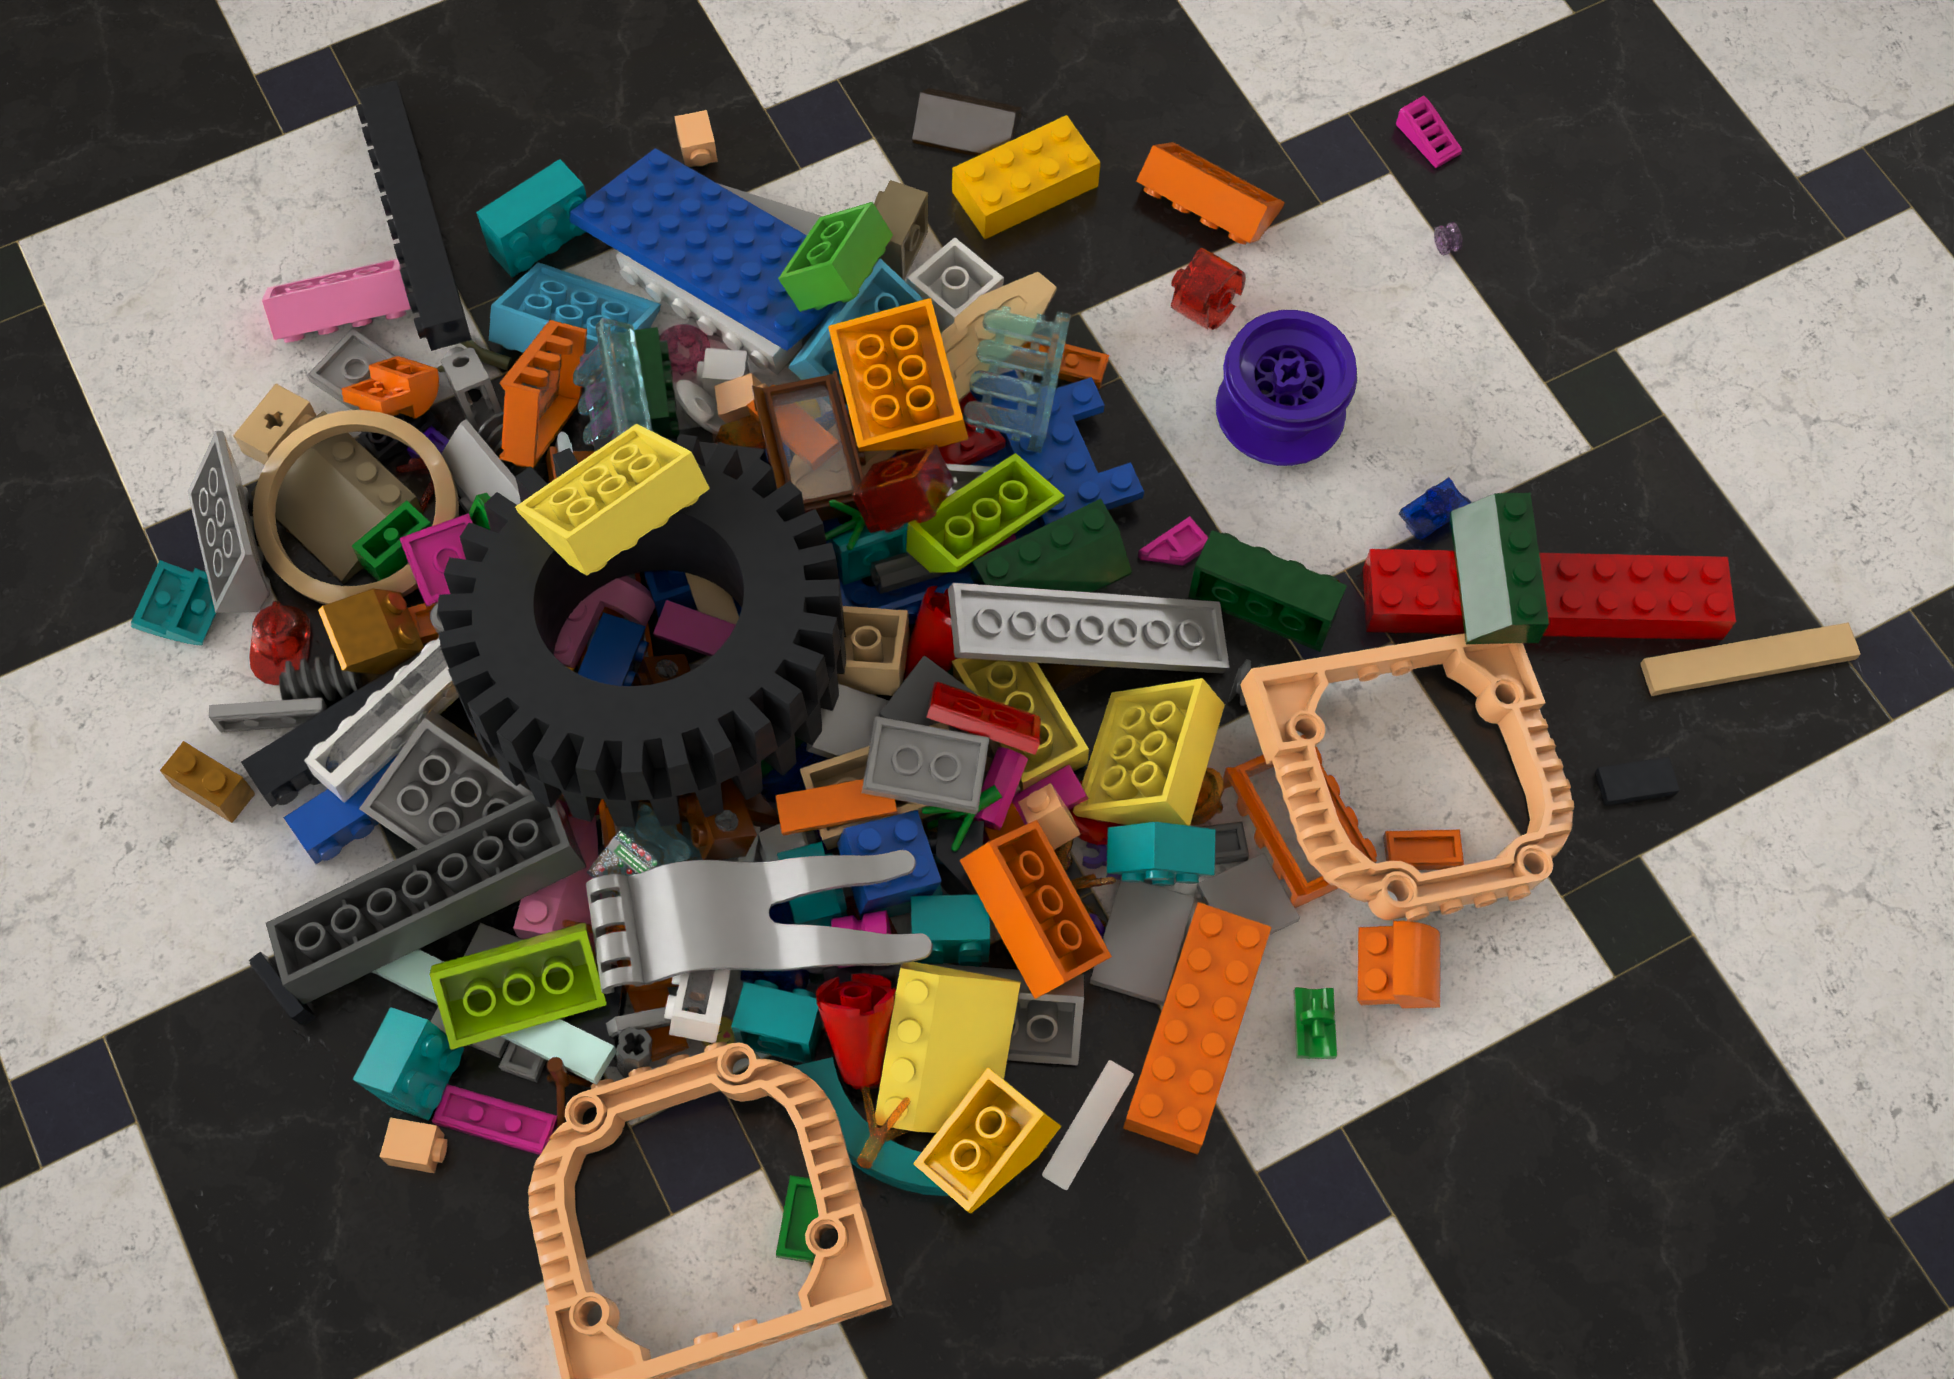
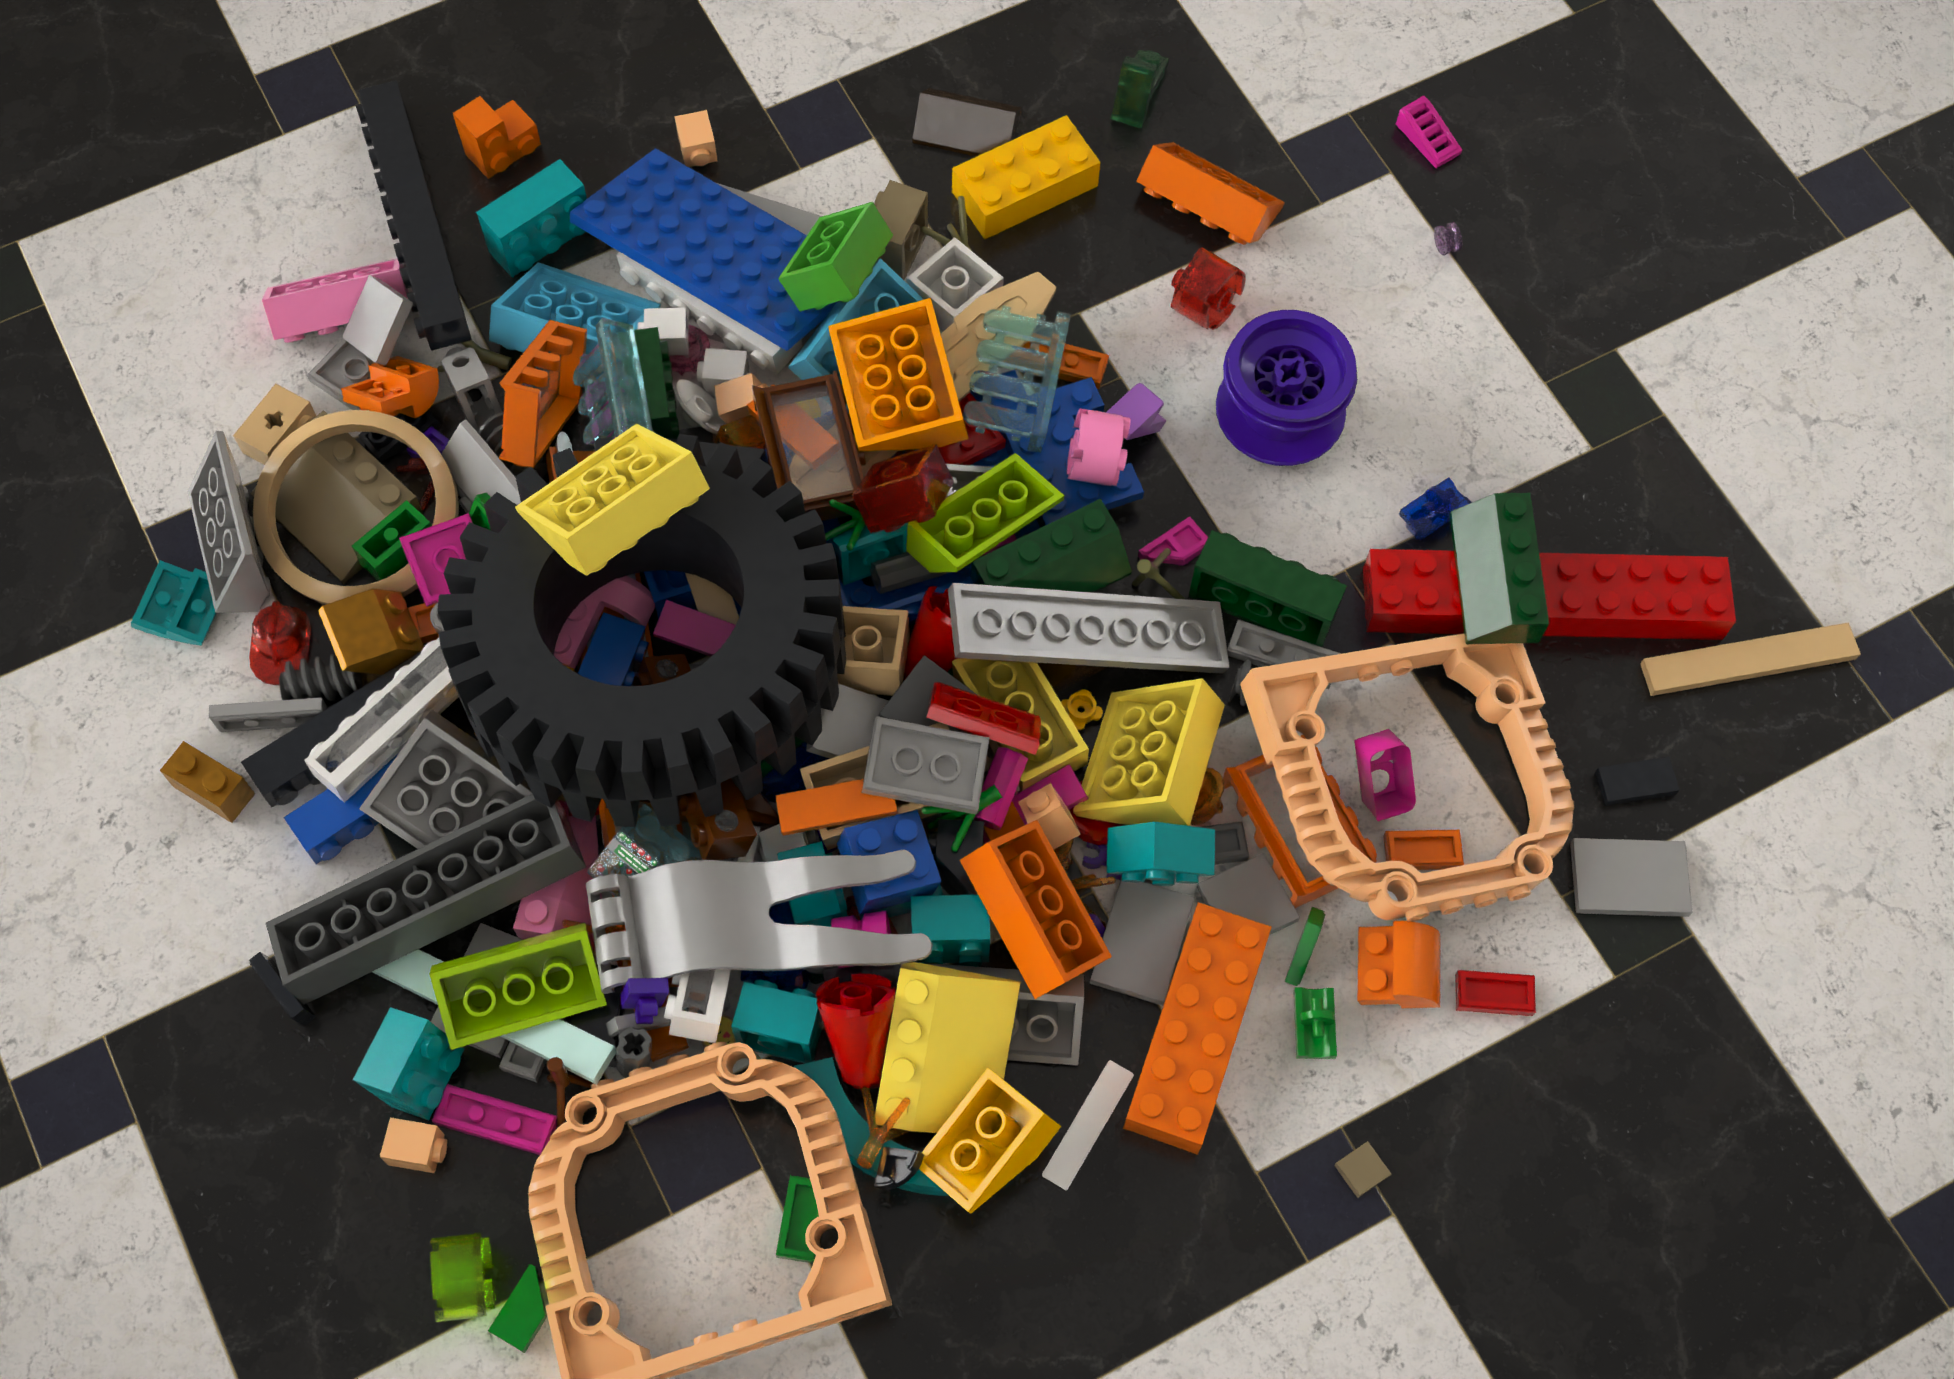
none -> tile [342,275,413,366]
none -> clear neon green brick [430,1232,495,1323]
none -> orange brick [453,96,541,179]
none -> green tile [488,1264,547,1353]
none -> dark purple tile [620,978,669,1024]
none -> white brick [638,308,689,356]
none -> black tile [874,1147,924,1190]
none -> olive plant [921,196,973,252]
none -> yellow plate [1061,689,1103,730]
none -> bright pink brick [1067,408,1131,486]
none -> medium lavender slope [1106,383,1166,440]
none -> clear green bracket [1111,50,1169,128]
none -> olive plant [1132,548,1185,599]
none -> light grey tile [1227,620,1341,689]
none -> green tile [1284,907,1326,986]
none -> dark tan tile [1334,1141,1391,1198]
none -> dark pink piece [1354,729,1416,821]
none -> red tile [1455,970,1536,1016]
none -> light grey tile [1570,838,1693,917]

